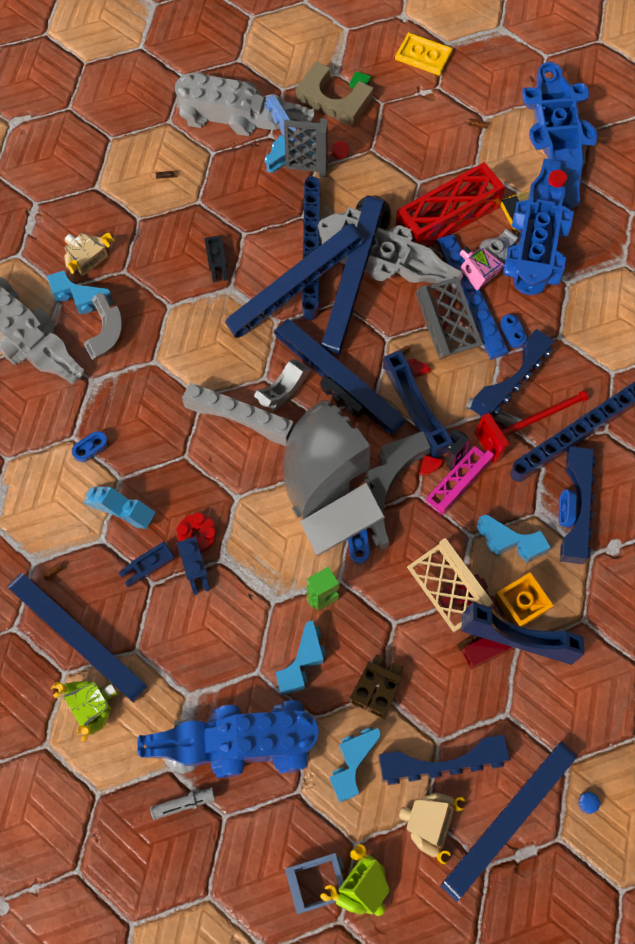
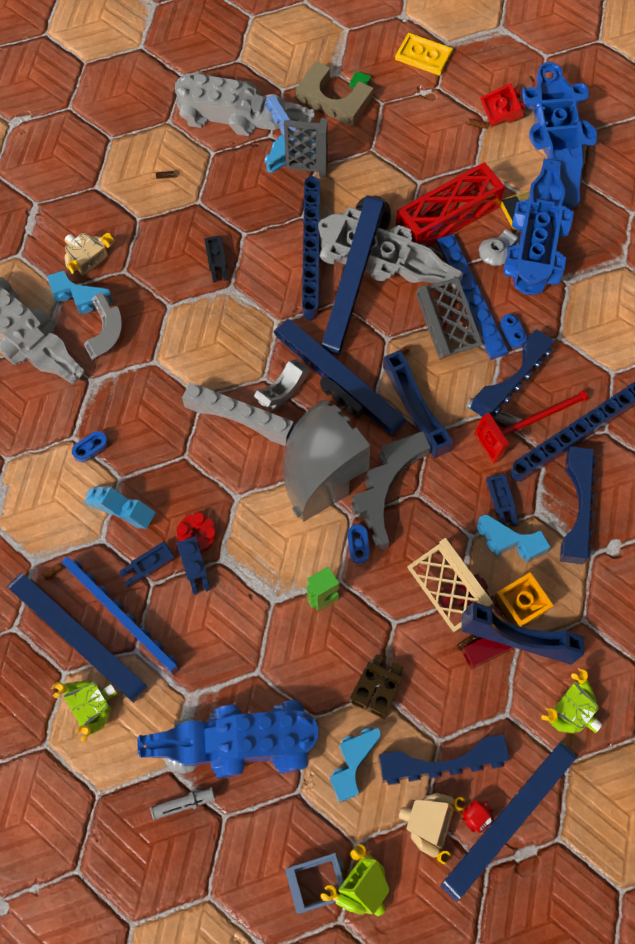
dark blue beam [225,223,365,338] -> none
dark azure arch [276,621,326,696] -> none
light grey tile [300,483,386,556] -> none
red tile [332,141,349,159] -> none
red tile [407,359,431,378] -> none
red tile [419,455,443,475] -> none
dark pink fence [425,446,494,515] -> none
black bracket [446,428,469,471] -> none
bright pink torso [460,246,504,290] -> none
red tile [548,170,567,188] -> none
blue plate [559,489,577,528] -> none
blue tile [578,792,601,814] -> none
none -> blue plate [61,556,179,675]
none -> red head [461,800,494,833]
none -> red plate [480,83,526,127]
none -> dark blue hinge [485,474,518,526]
none -> lime torso [541,668,603,733]

